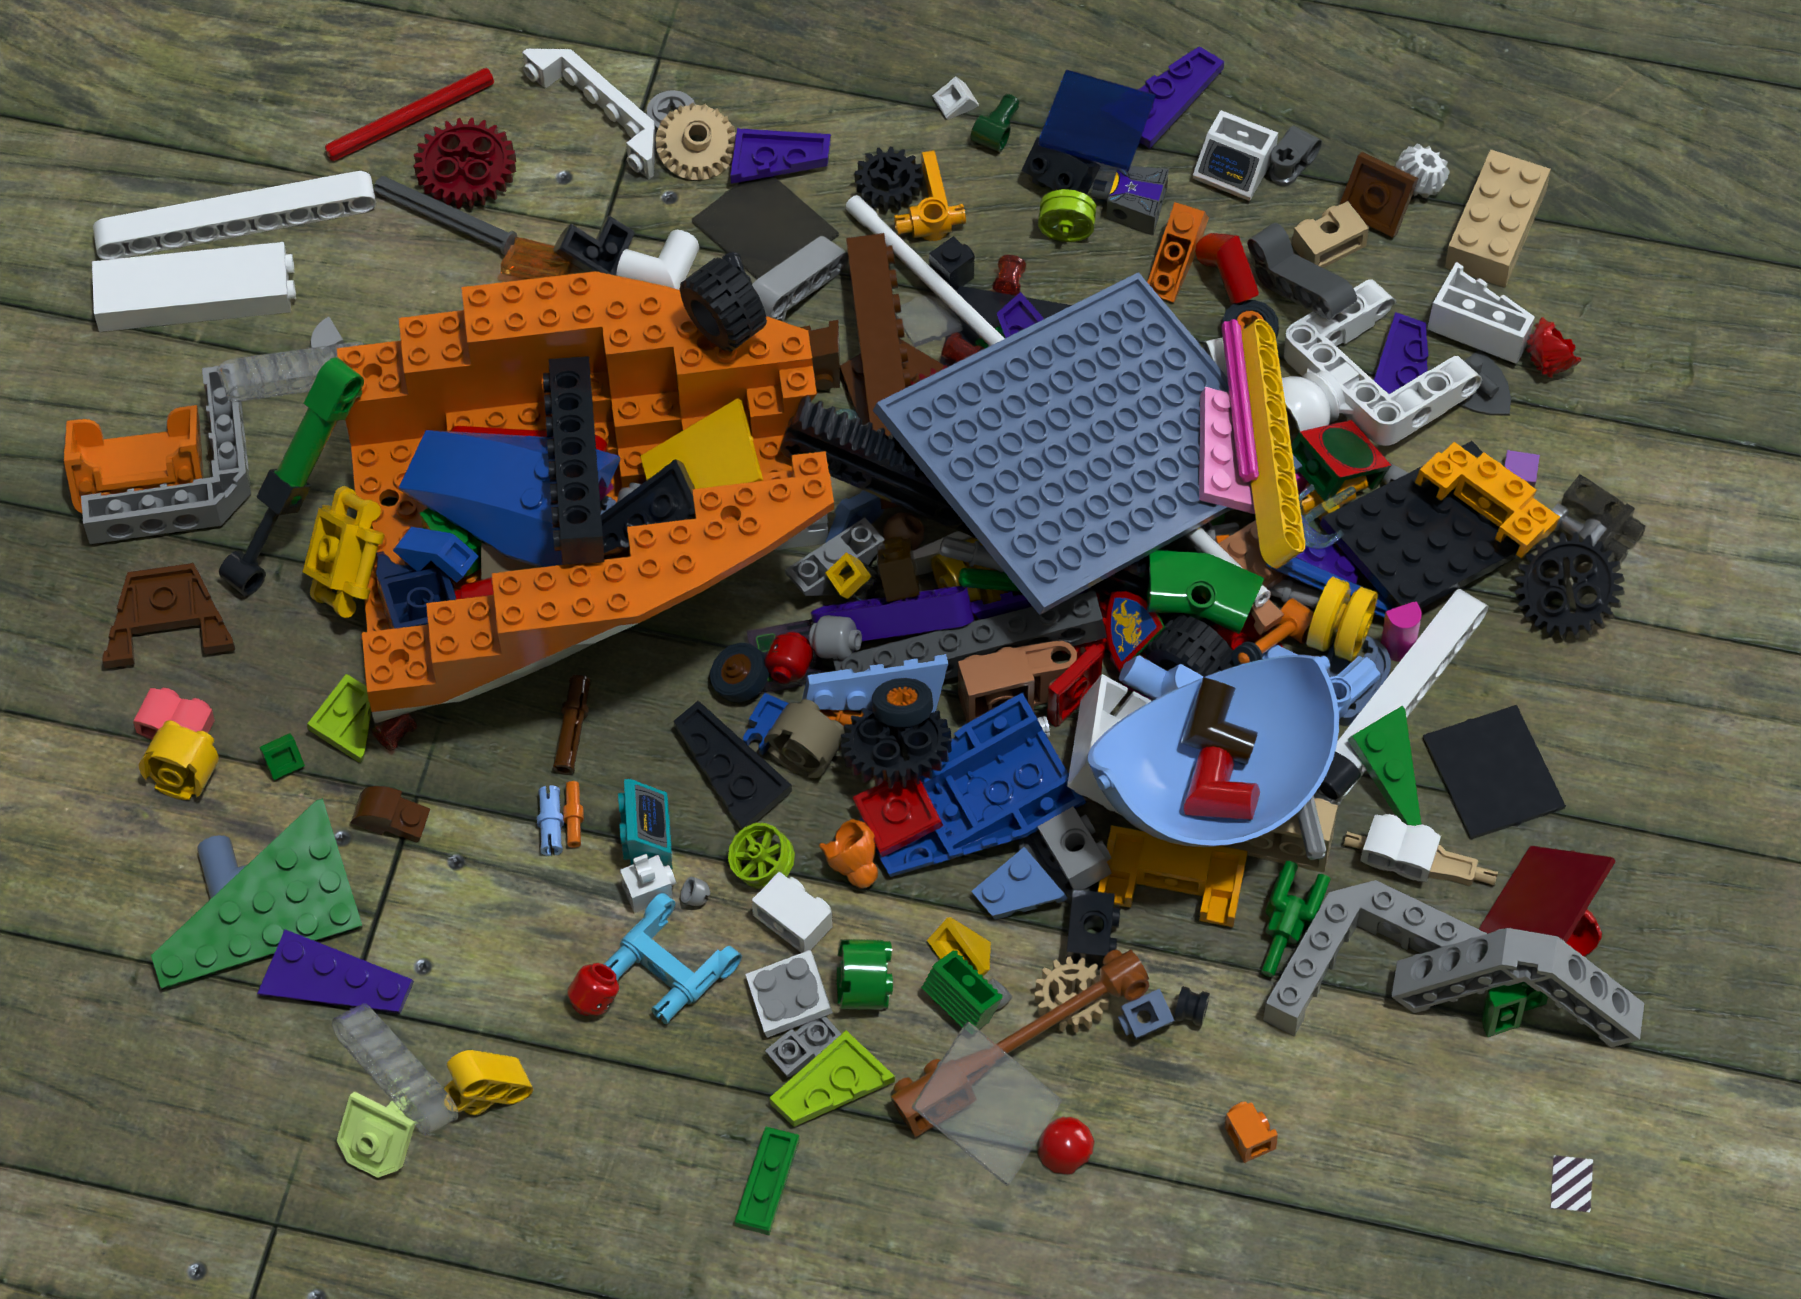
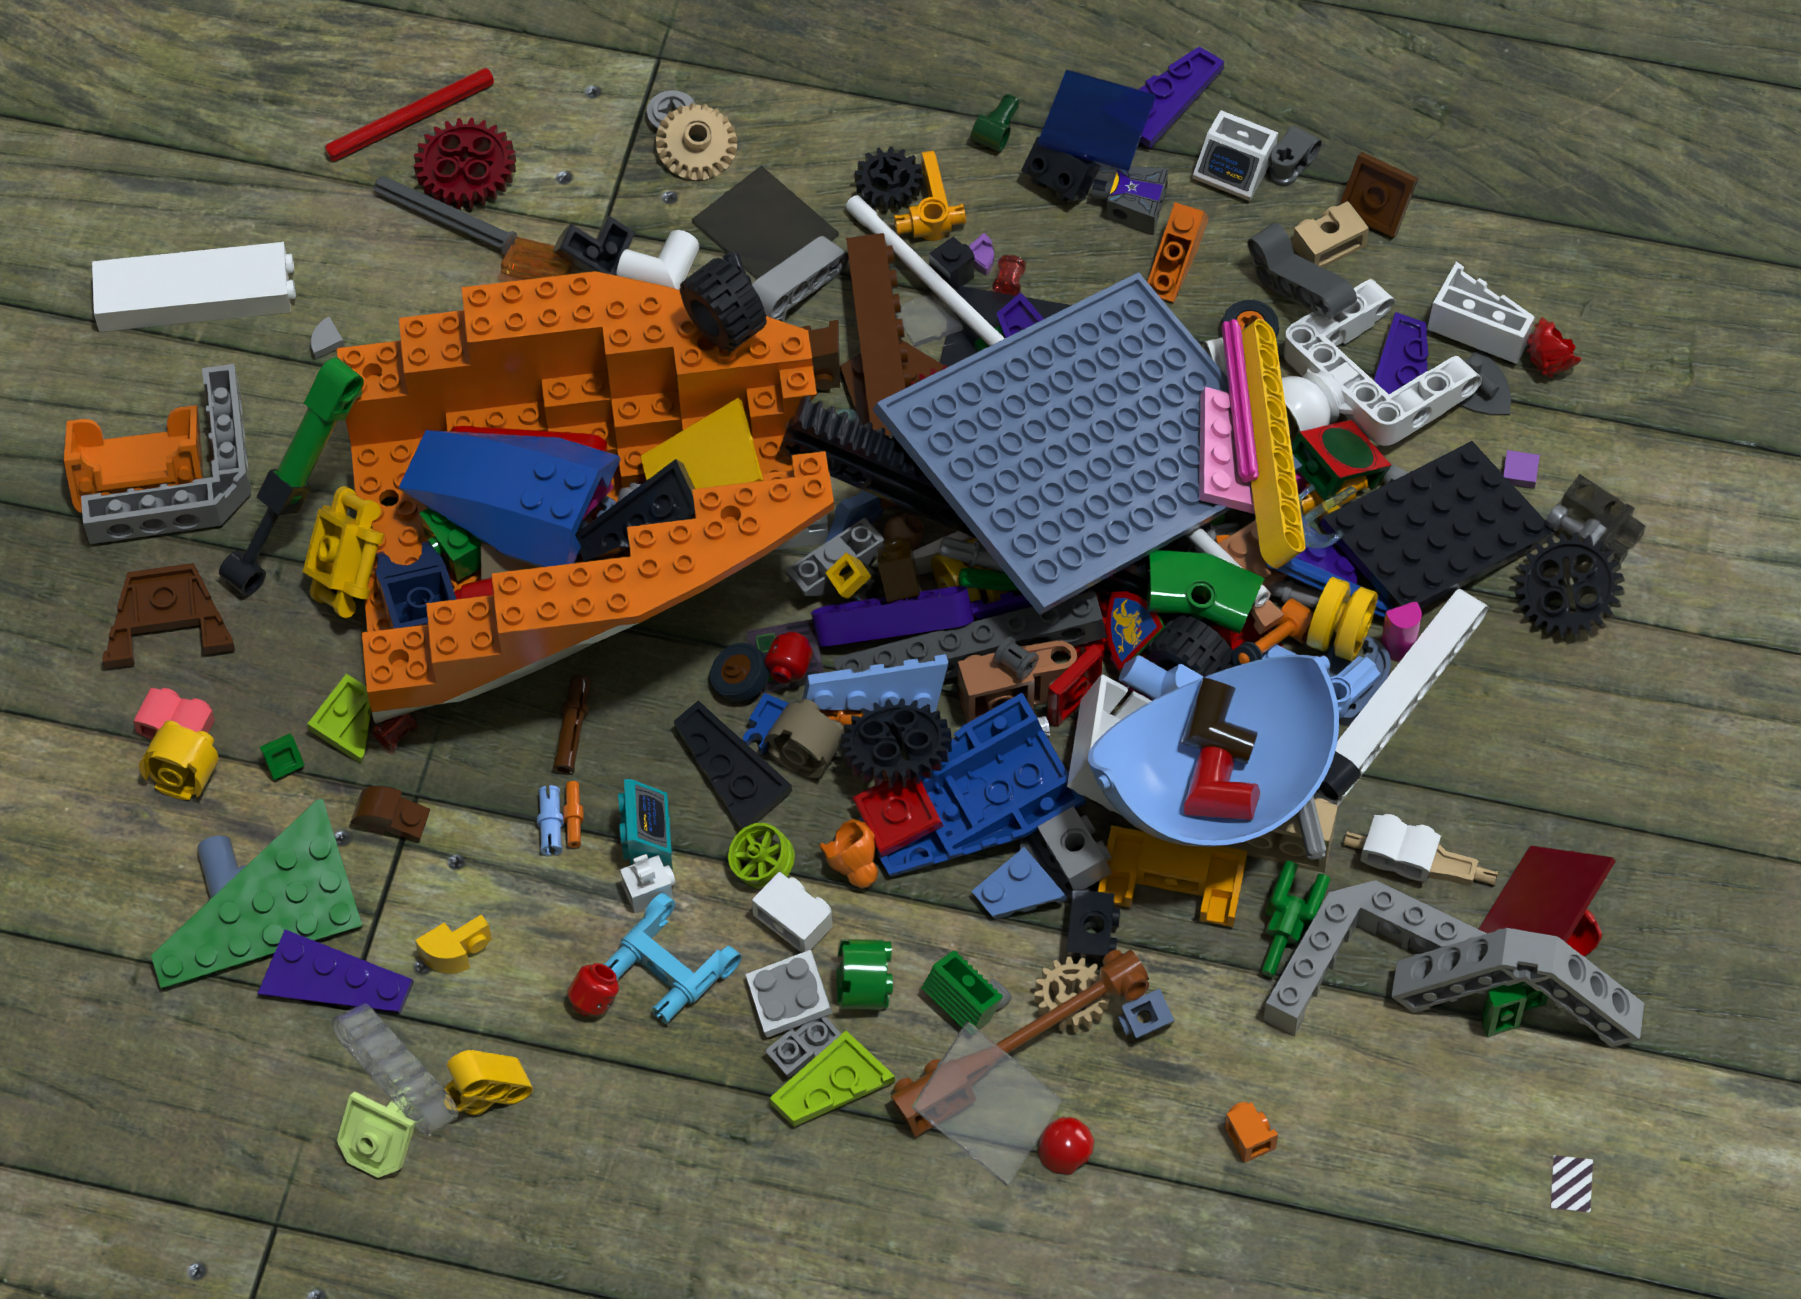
white beam [93,171,376,260] -> none
clear beam [217,342,365,402] -> none
blue slope [393,527,478,583] -> none
white slope [522,49,656,179] -> none
black brick [543,356,604,565] -> none
light grey hinge [681,876,711,906] -> none
dark purple wing [730,128,831,184] -> none
green tile [735,1126,800,1235] -> none
light grey head [809,615,862,660] -> none
black bush [872,678,933,727] -> none
yellow slope [927,917,991,977] -> none
white slope [932,76,979,120] -> none
clear red bush [942,332,984,362] -> none
lime wheel [1038,189,1096,242] -> none
black wheel [1174,986,1210,1027] -> none
red brick [1195,233,1259,304] -> none
green wing [1347,705,1422,826] -> none
white gear [1395,143,1450,198] -> none
light orange bracket [1415,442,1560,558] -> none
black piece [1423,705,1566,840] -> none
tan brick [1445,149,1551,288] -> none
none -> yellow brick [415,914,492,974]
none -> medium lavender tile [969,233,994,275]
none -> dark grey bush [994,636,1039,680]

